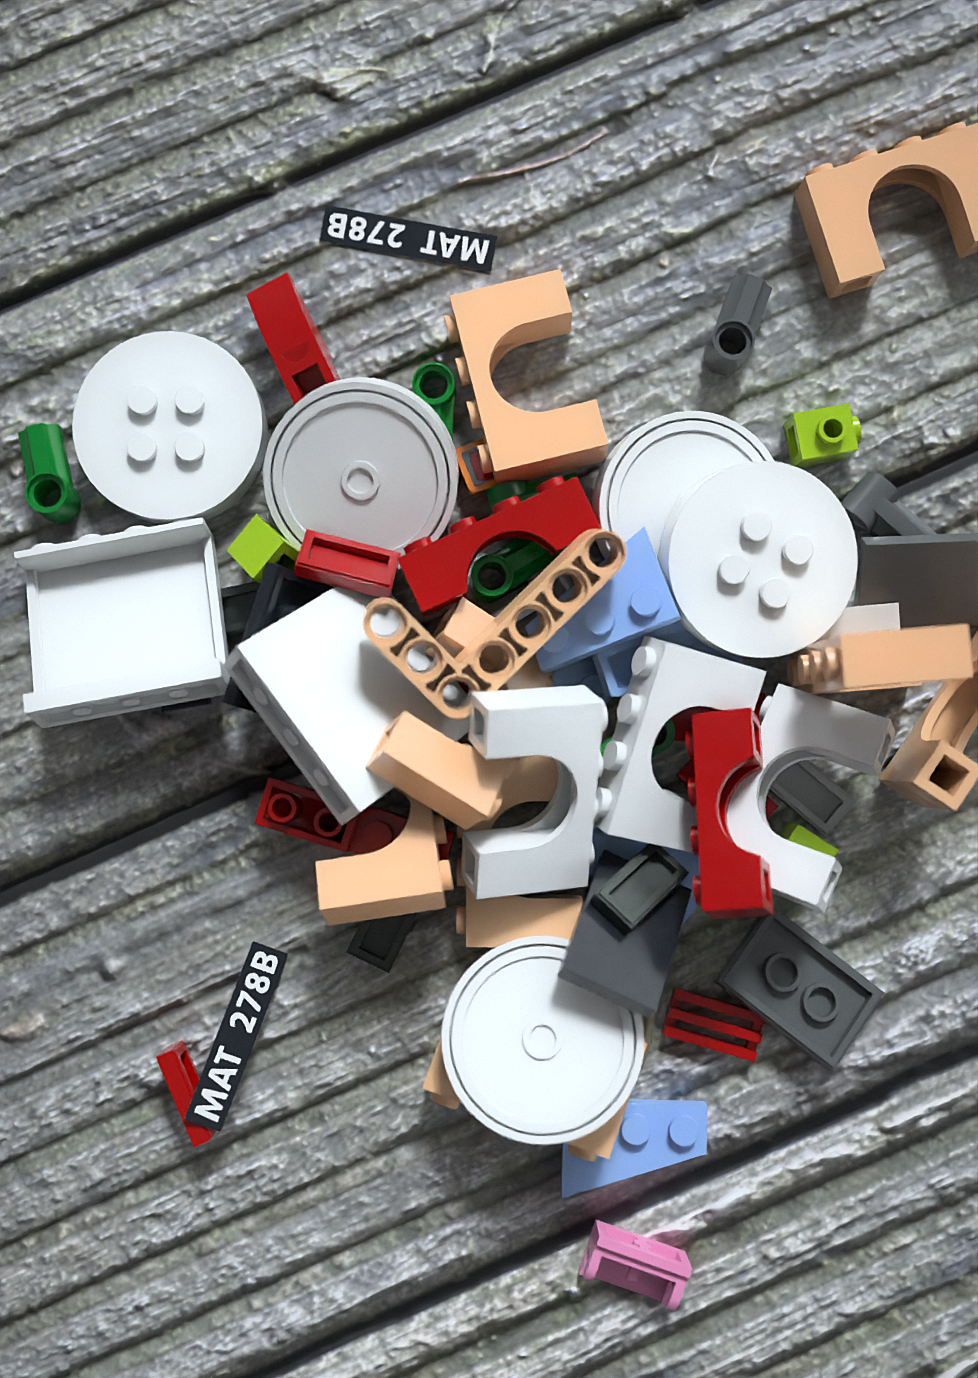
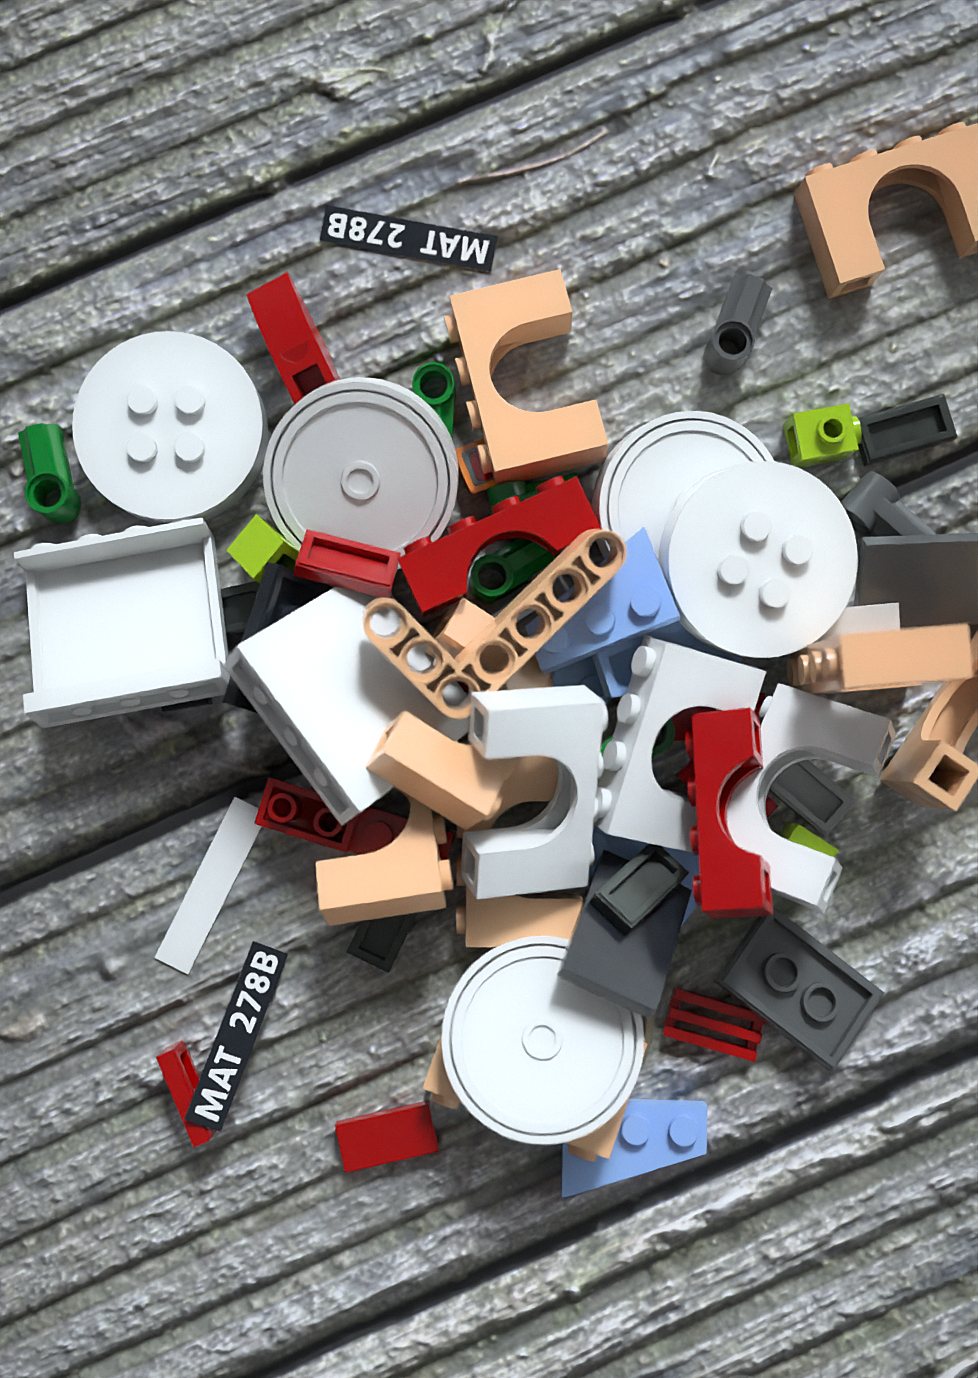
bright pink hinge [579,1220,692,1311] -> none
none -> white sticker [154,797,262,974]
none -> red tile [335,1100,439,1173]
none -> pearl dark grey tile [858,393,958,467]

